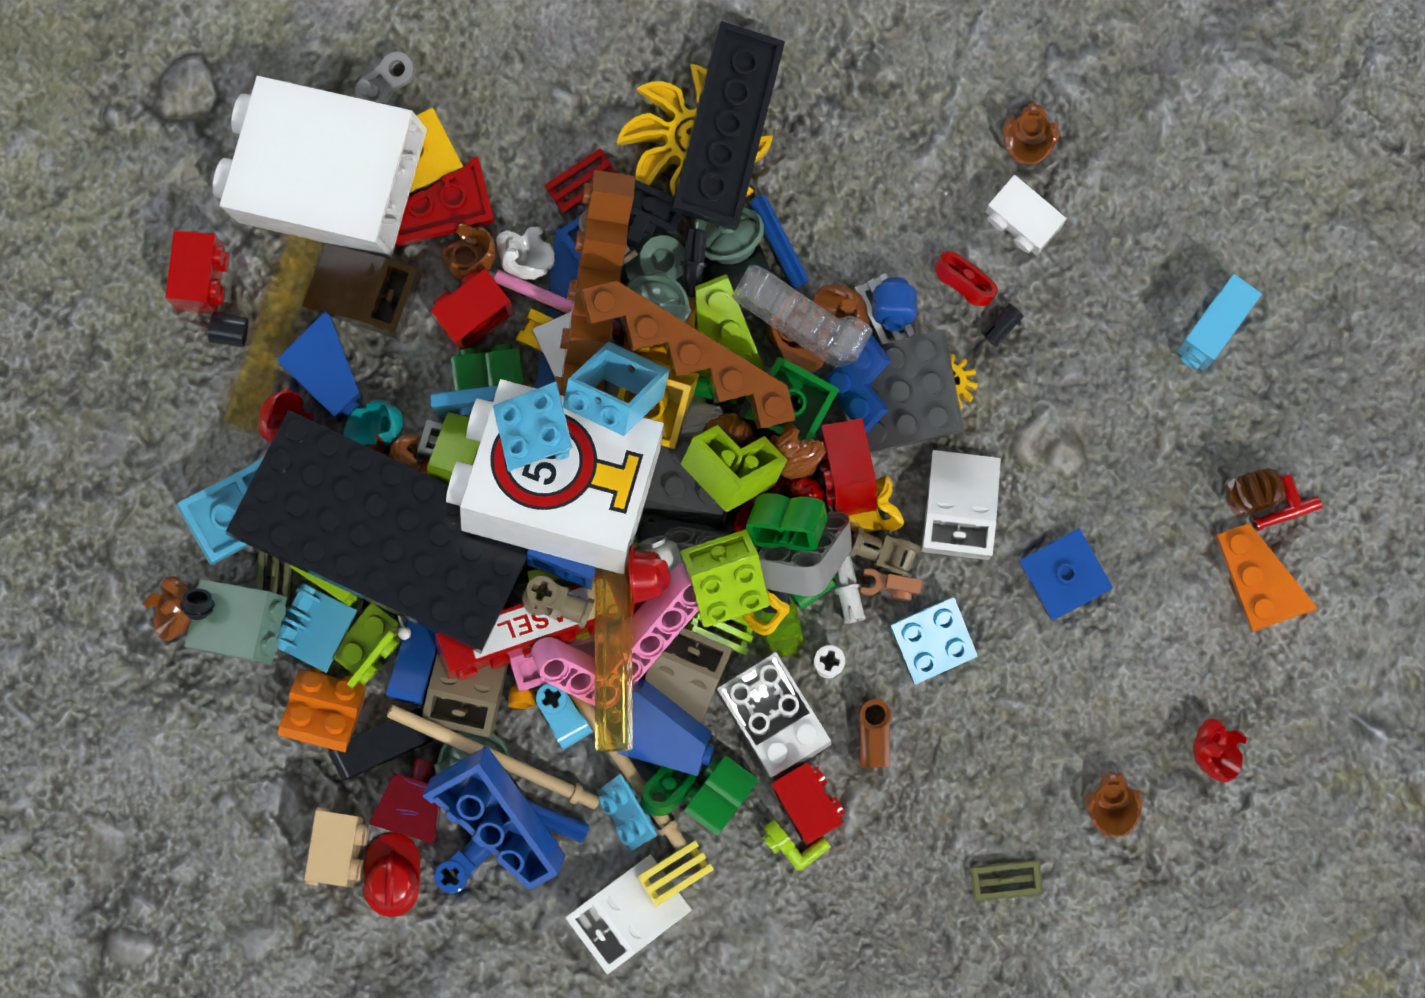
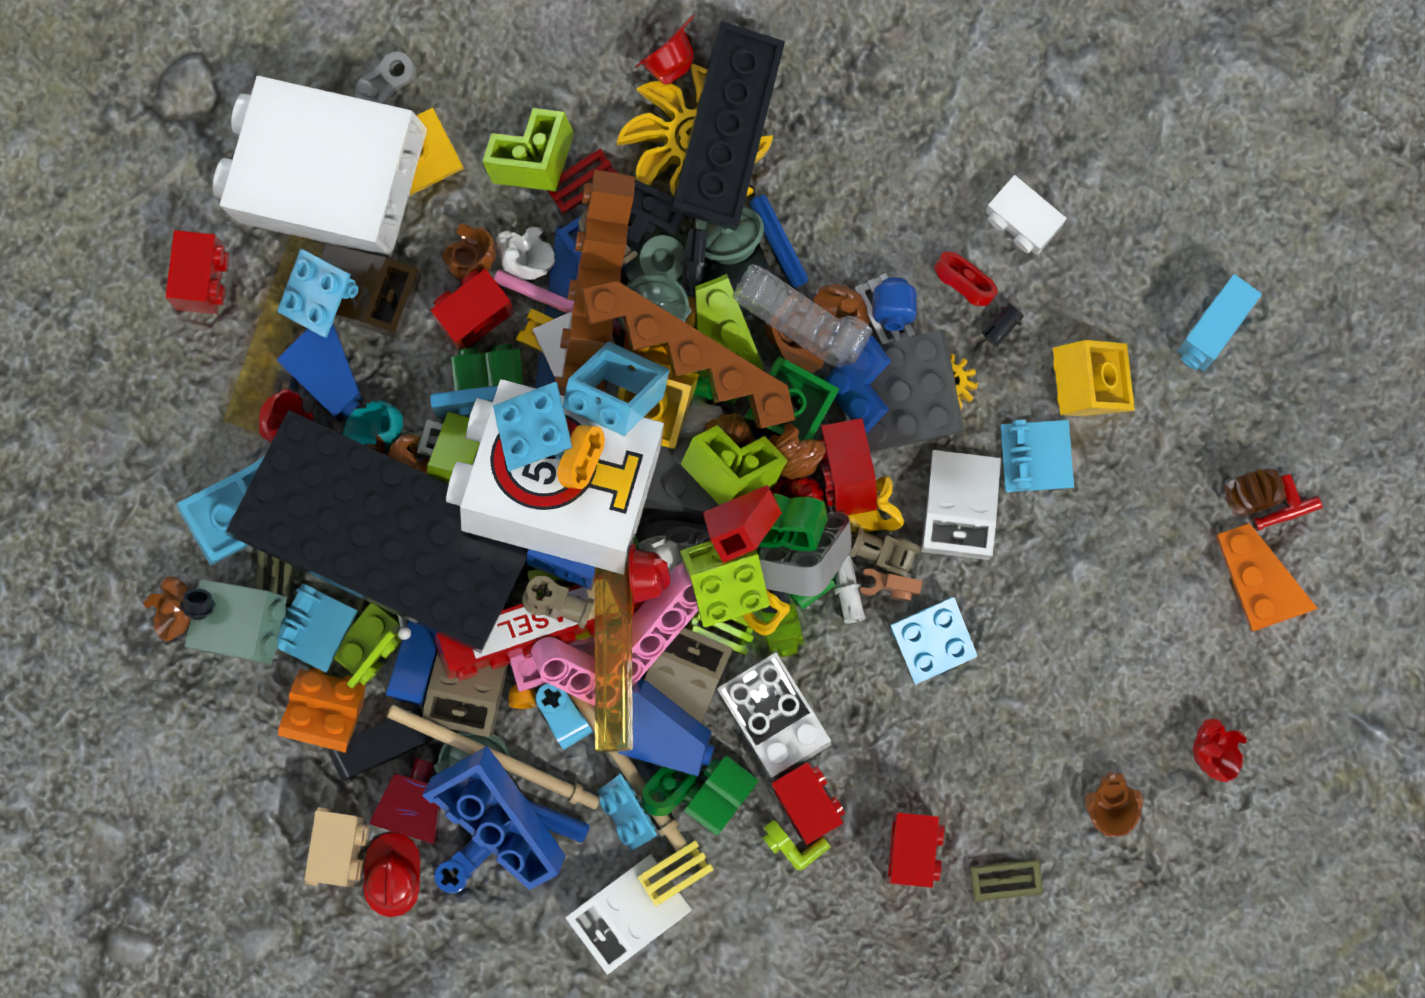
black beam [208,312,249,347] -> none
lime tile [290,565,360,609] -> none
red wing [395,156,495,247] -> none
white bush [813,645,845,678] -> none
dark orange piece [858,699,891,767] -> none
dark orange hair [1003,103,1059,165] -> none
blue plate [1018,528,1113,621] -> none
none -> medium azure hinge [277,248,358,338]
none -> lime brick [482,108,574,191]
none -> light orange beam [557,425,605,489]
none -> red piece [634,14,695,85]
none -> red slope [703,485,782,563]
none -> red brick [887,813,945,888]
none -> medium azure hinge [1000,420,1074,492]
none -> yellow slope [1052,340,1135,416]

